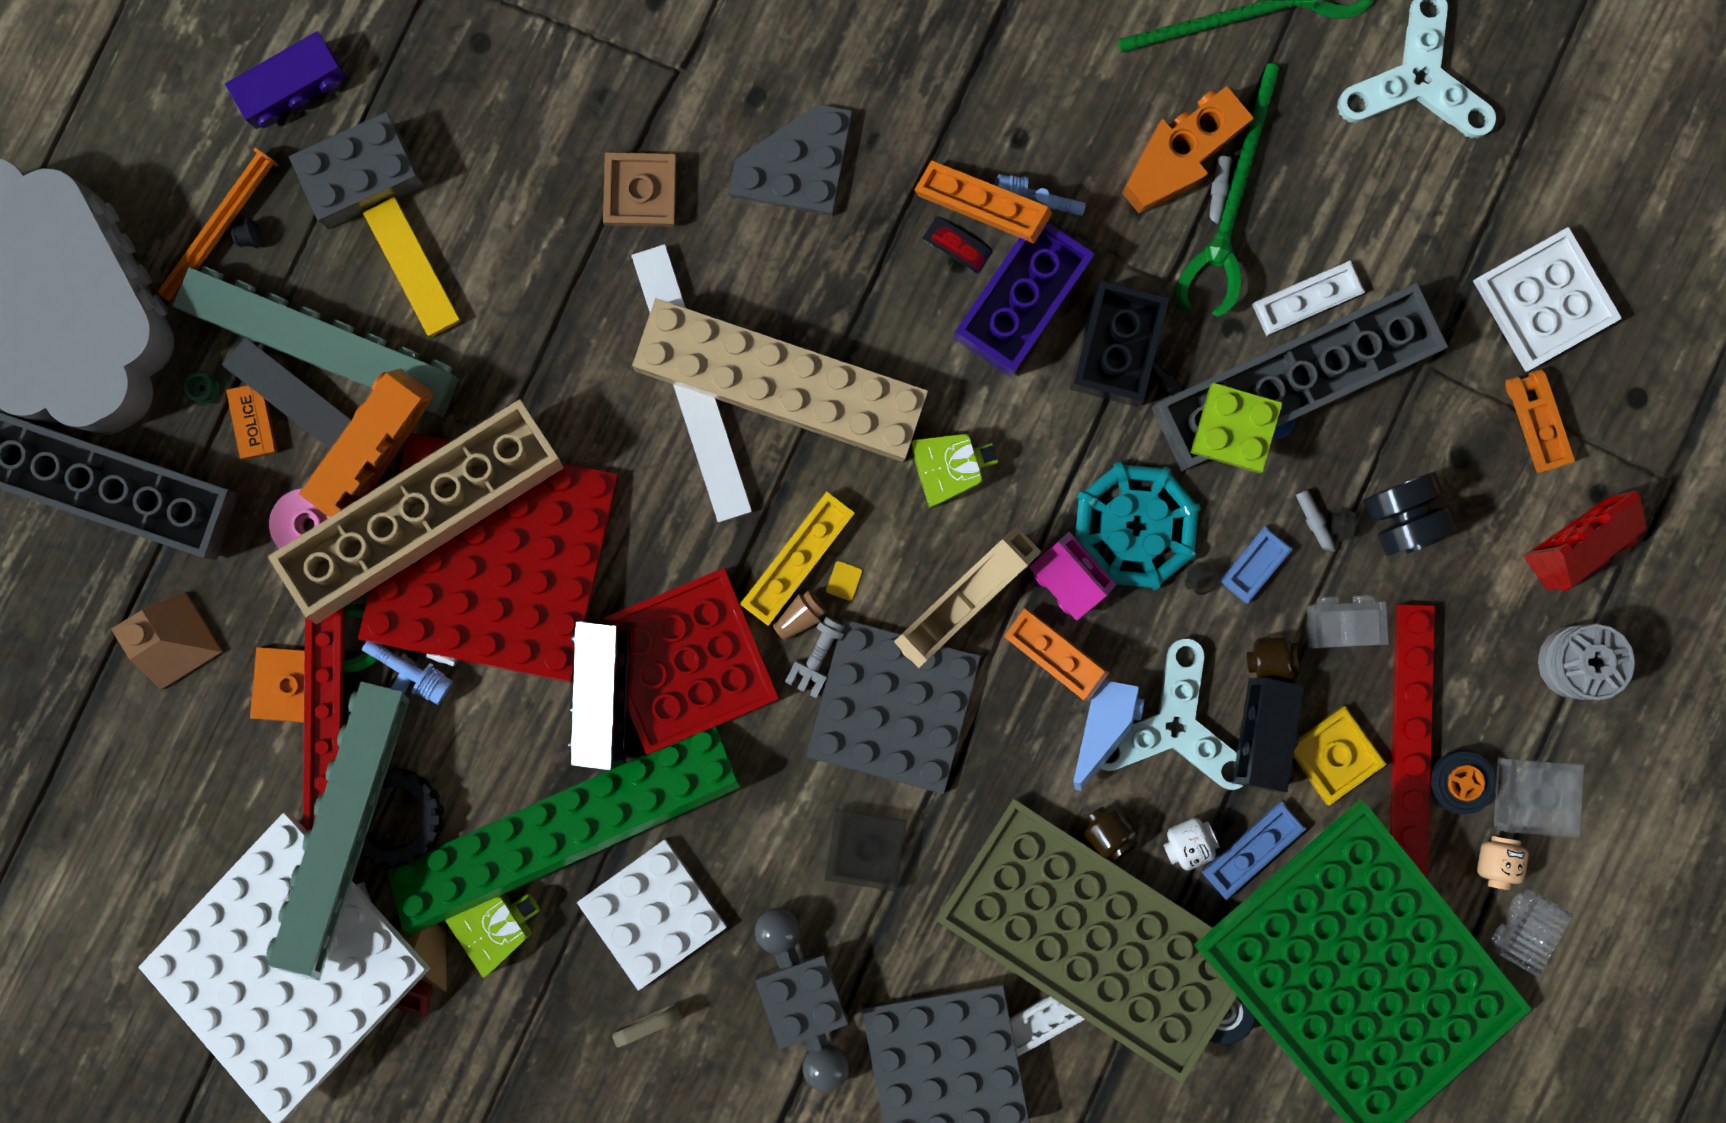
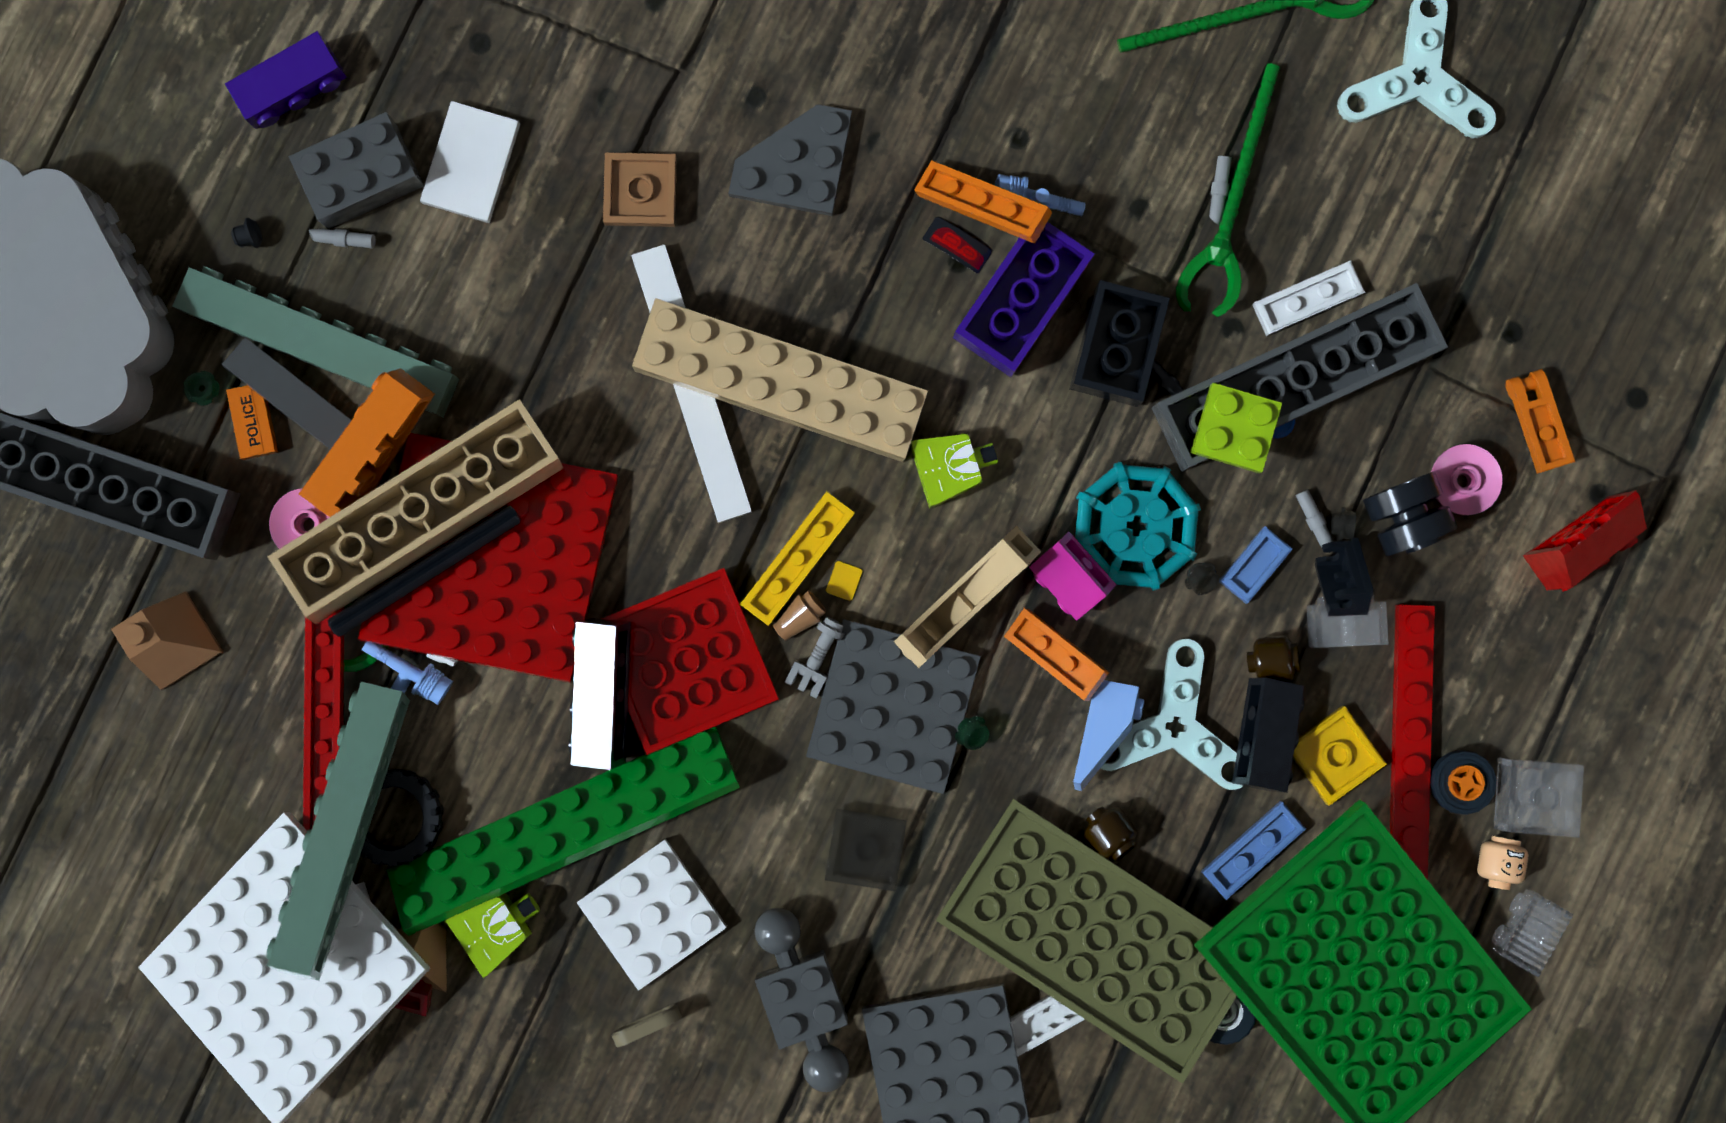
orange axle [158,148,279,303] -> none
orange plate [250,647,305,723] -> none
yellow tile [363,196,462,338] -> none
orange brick [1122,86,1254,214] -> none
white head [1163,818,1220,871] -> none
white plate [1473,227,1622,372] -> none
light grey wheel [1538,624,1635,700] -> none
none -> light grey piece [308,228,376,249]
none -> black axle [327,505,521,636]
none -> white tile [420,101,520,224]
none -> clear green plate [955,716,989,750]
none -> black hinge [1314,538,1374,617]
none -> bright pink dish [1431,444,1502,515]

